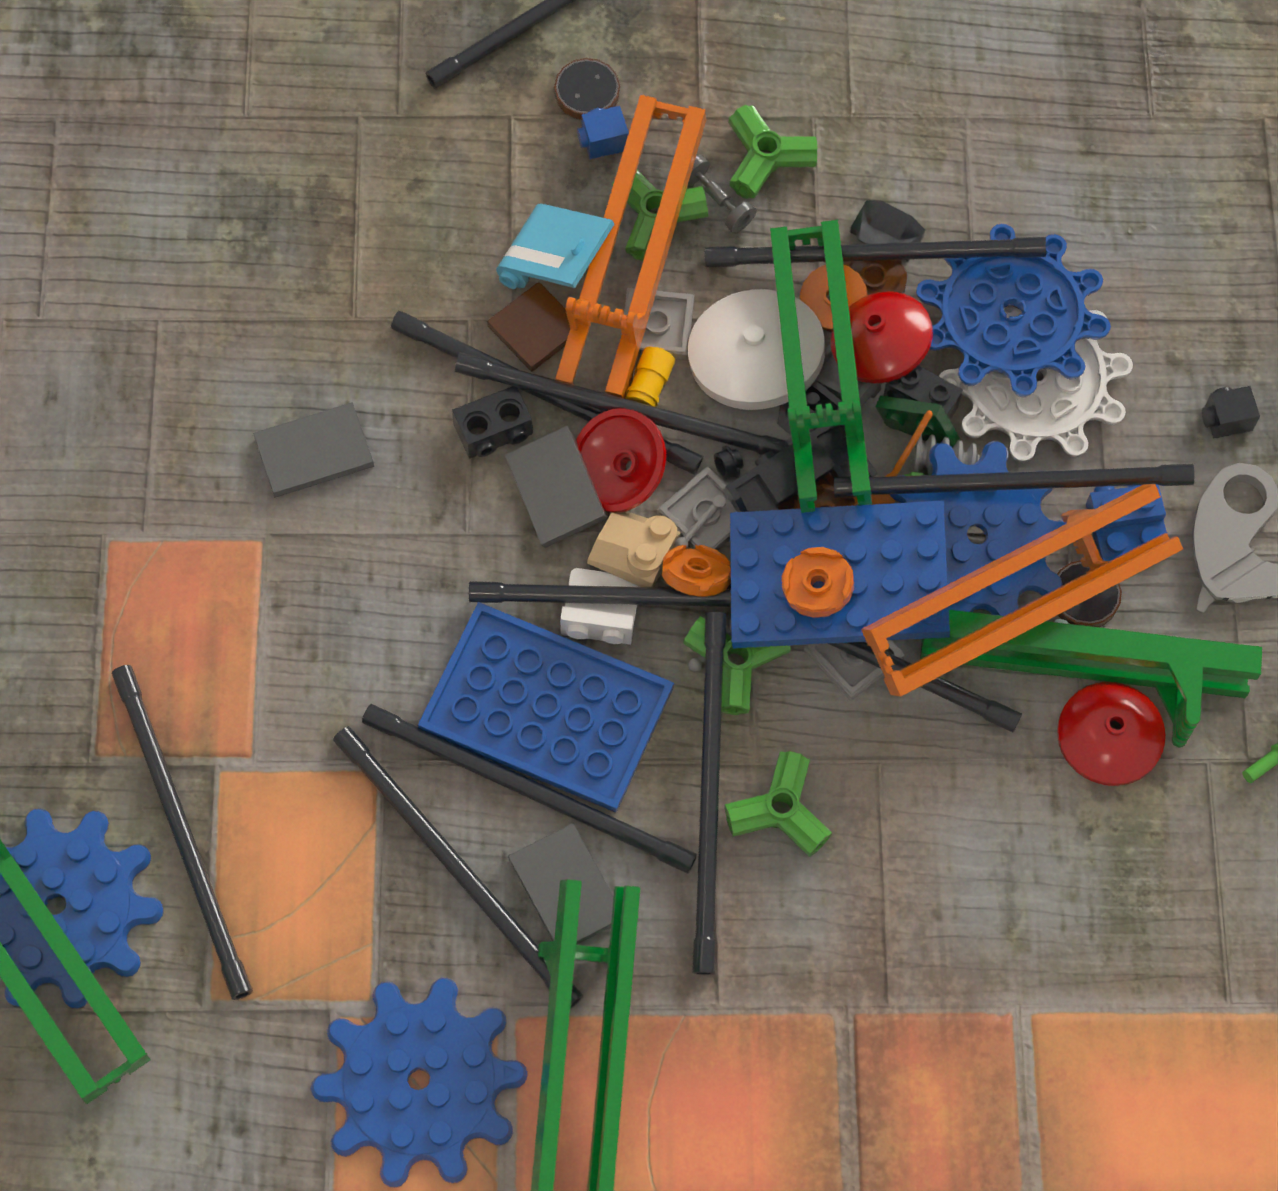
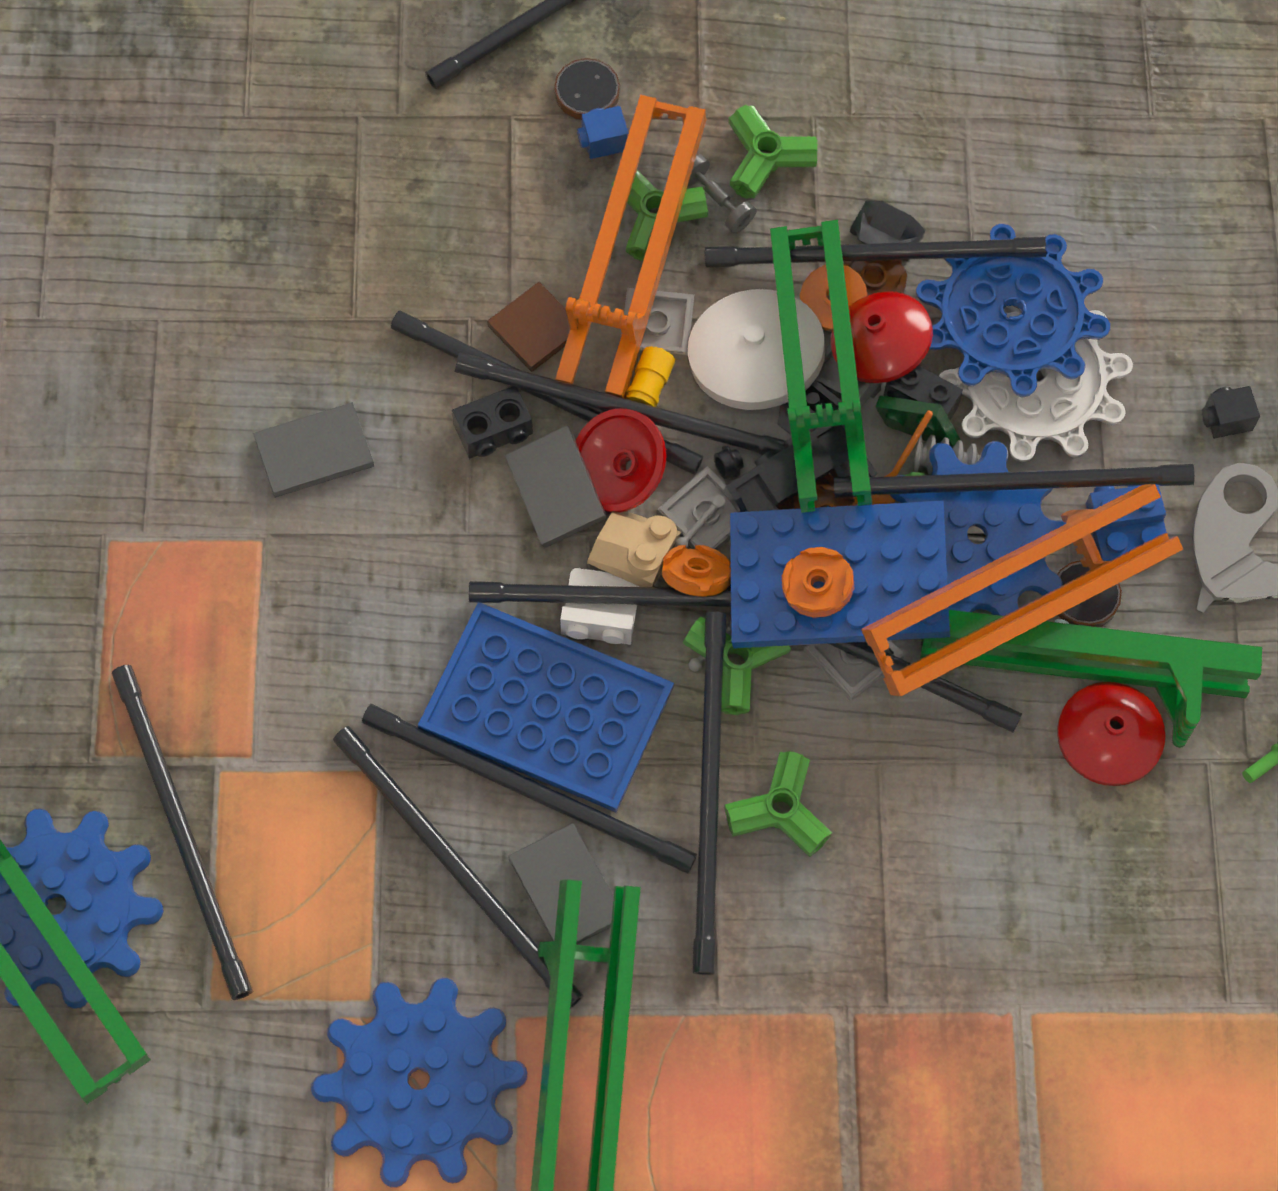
medium azure door [496,204,614,289] -> none

